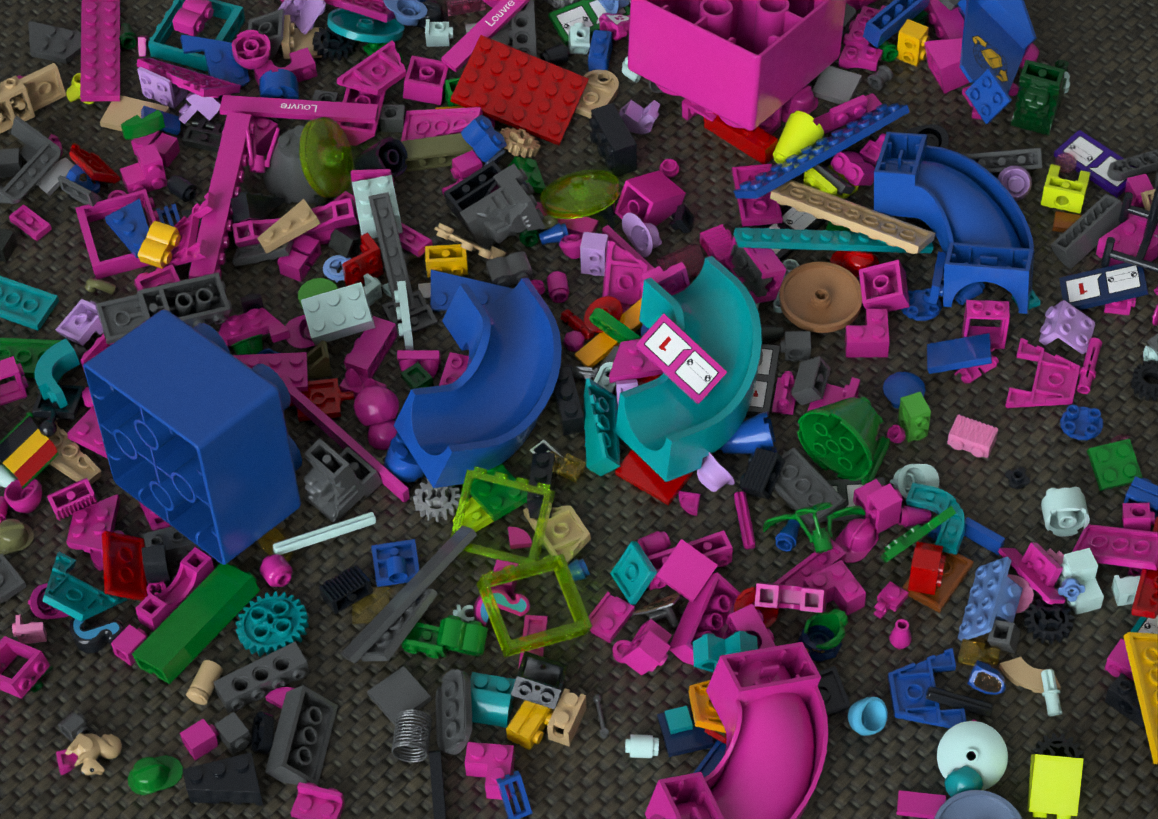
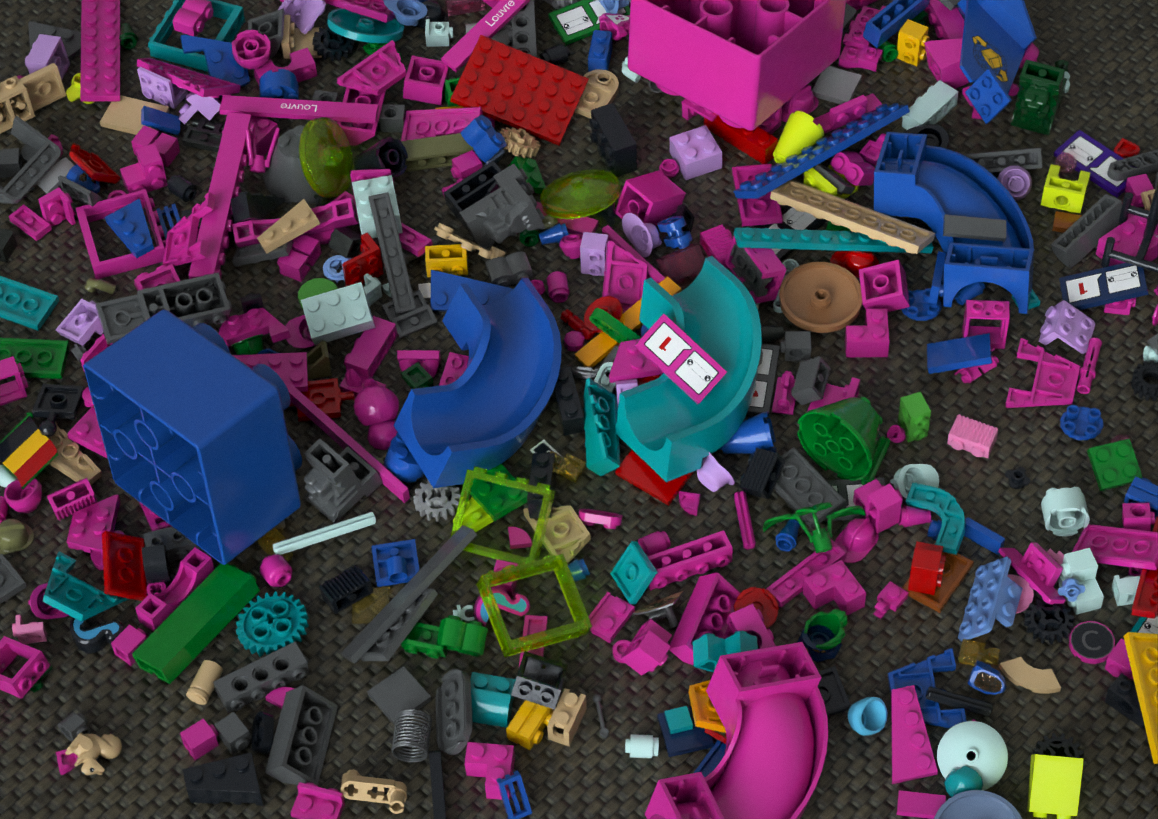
teal arch [35,338,80,409] -> none
green slope [121,110,165,140] -> none
green piece [128,755,183,795] -> none
dark pink tile [138,35,149,57] -> none
yellow brick [138,221,181,269] -> none
light aqua wing [394,281,414,350] -> none
light aqua brick [568,23,590,55] -> none
lavender brick [619,100,660,134] -> none
dark pink plate [639,262,690,296] -> none
dark pink tile [655,539,718,602] -> none
dark pink arch [755,582,828,613] -> none
dark grey bush [868,65,893,90] -> none
green wing [880,506,956,563] -> none
blue dish [883,372,926,409] -> none
dark pink cone [889,619,912,649] -> none
dark grey brick [987,620,1021,653] -> none
light aqua axle [1041,669,1063,716] -> none
none -> lavender brick [25,34,70,80]
none -> dark pink bracket [38,187,76,227]
none -> tan beam [340,769,408,814]
none -> dark pink plate [578,509,622,529]
none -> blue brick [657,216,693,249]
none -> lavender brick [670,125,722,180]
none -> dark pink wing [891,685,938,784]
none -> light aqua brick [902,80,959,130]
none -> dark grey tile [943,214,1006,242]
none -> black tile [1069,621,1115,664]
none -> red tile [1114,138,1140,159]

